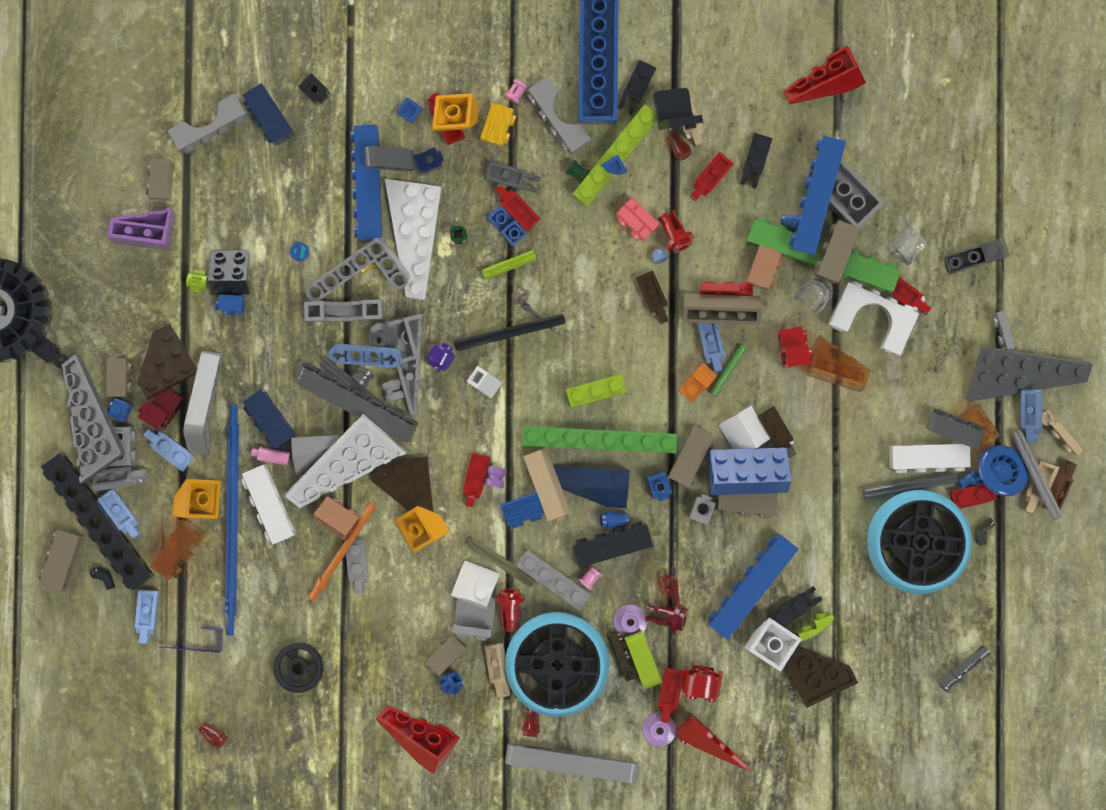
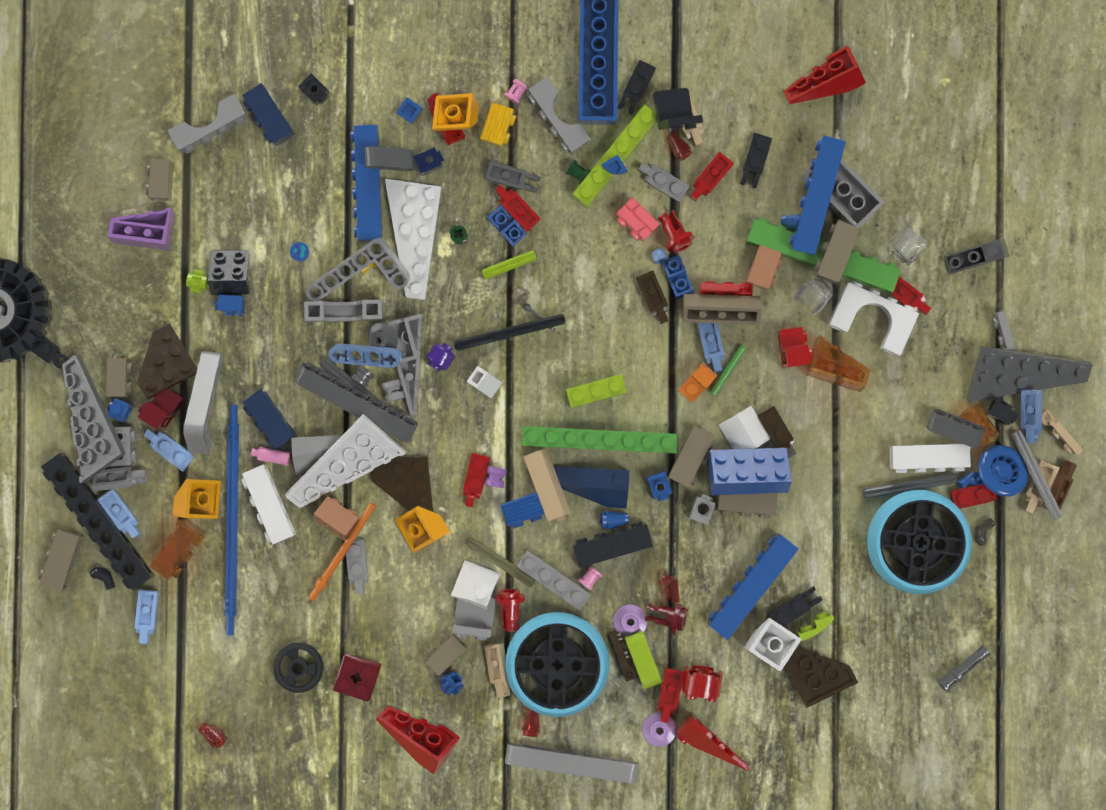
piece [159,626,223,653] -> none
none -> dark red brick [333,653,381,702]
none -> light grey hinge [638,163,689,203]
none -> blue slope [662,255,694,300]
none -> black brick [985,397,1018,426]

